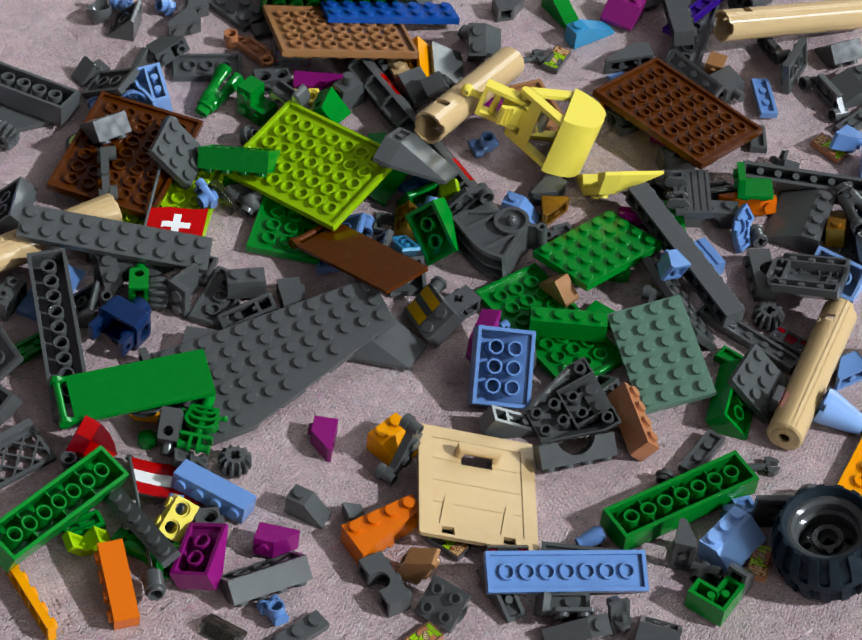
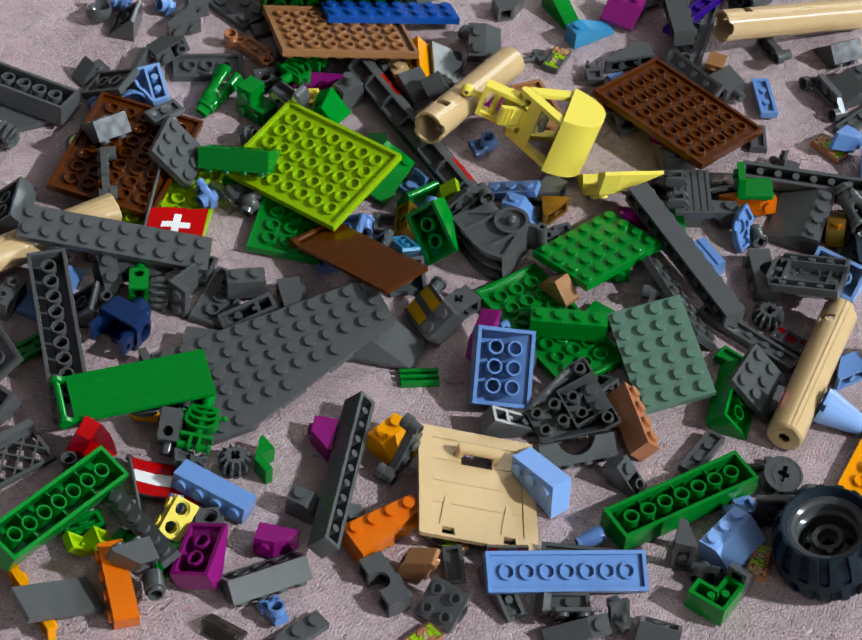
green tile [138,430,157,450] -> none
dark grey wedge [372,127,459,185] -> none
dark grey plate [655,468,675,484] -> none
medium blue slope [657,249,692,281] -> none
dark grey plate [780,37,807,94] -> none
none -> dark grey tile [9,577,105,624]
none -> dark grey slope [106,536,160,573]
none -> dark grey plate [144,98,184,127]
none -> green slope [254,435,275,485]
none -> green torso [276,57,328,85]
none -> dark grey brick [307,391,375,559]
none -> green tile [399,368,440,388]
none -> dark grey tile [441,544,467,585]
none -> medium blue plate [488,180,541,199]
none -> light blue wedge [512,447,572,519]
none -> dark grey plate [584,60,605,85]
none -> dark grey slope [600,455,647,497]
none -> dark grey piece [759,456,803,495]

